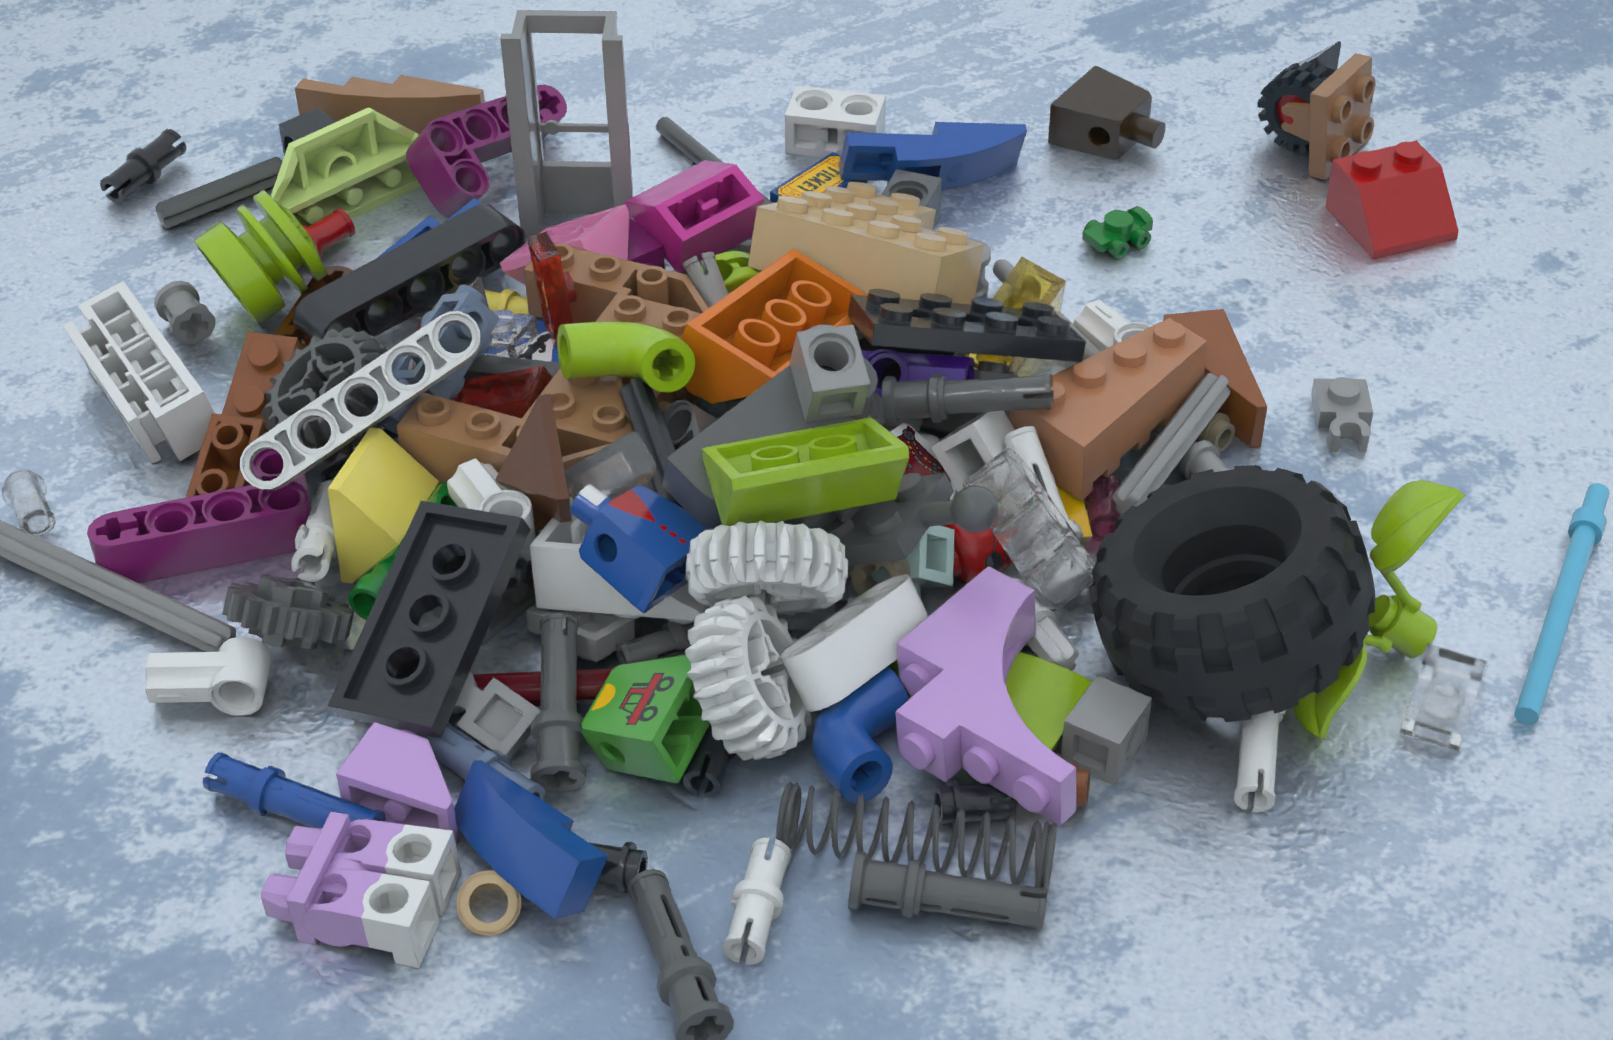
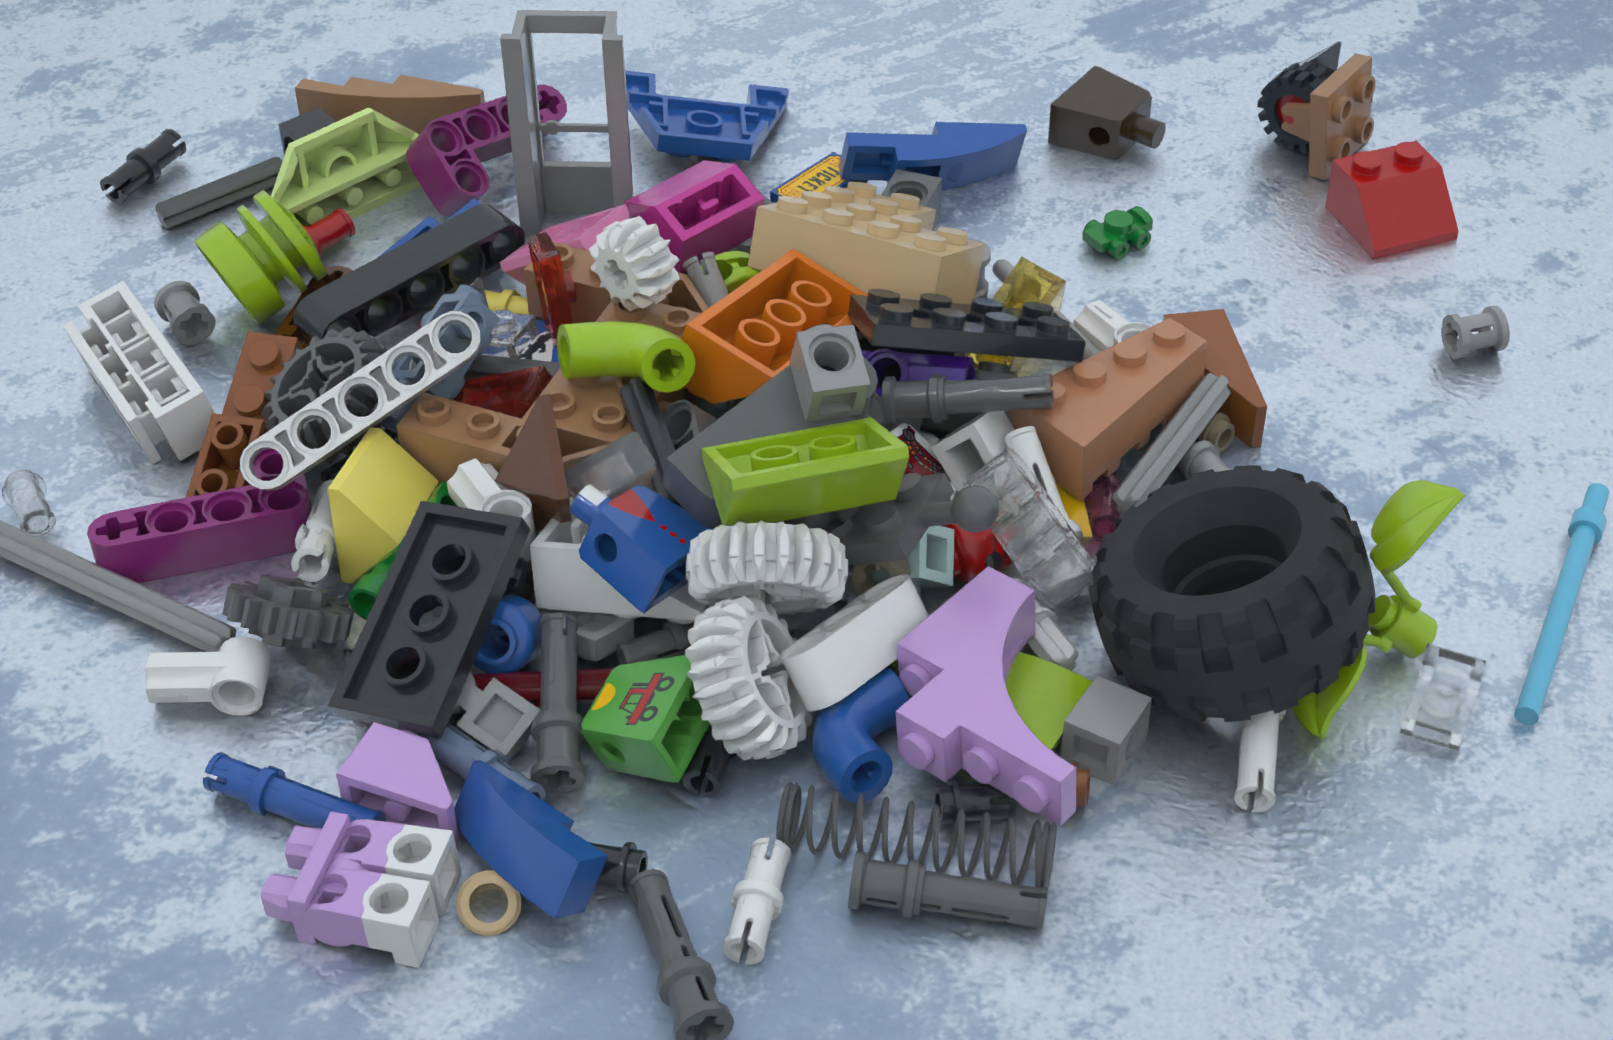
white brick [785,85,886,158] -> none
light grey plate [1311,377,1373,452] -> none
none -> blue head [473,594,543,674]
none -> white gear [589,216,680,312]
none -> blue wing [625,70,789,163]
none -> light grey bush [1441,306,1510,360]

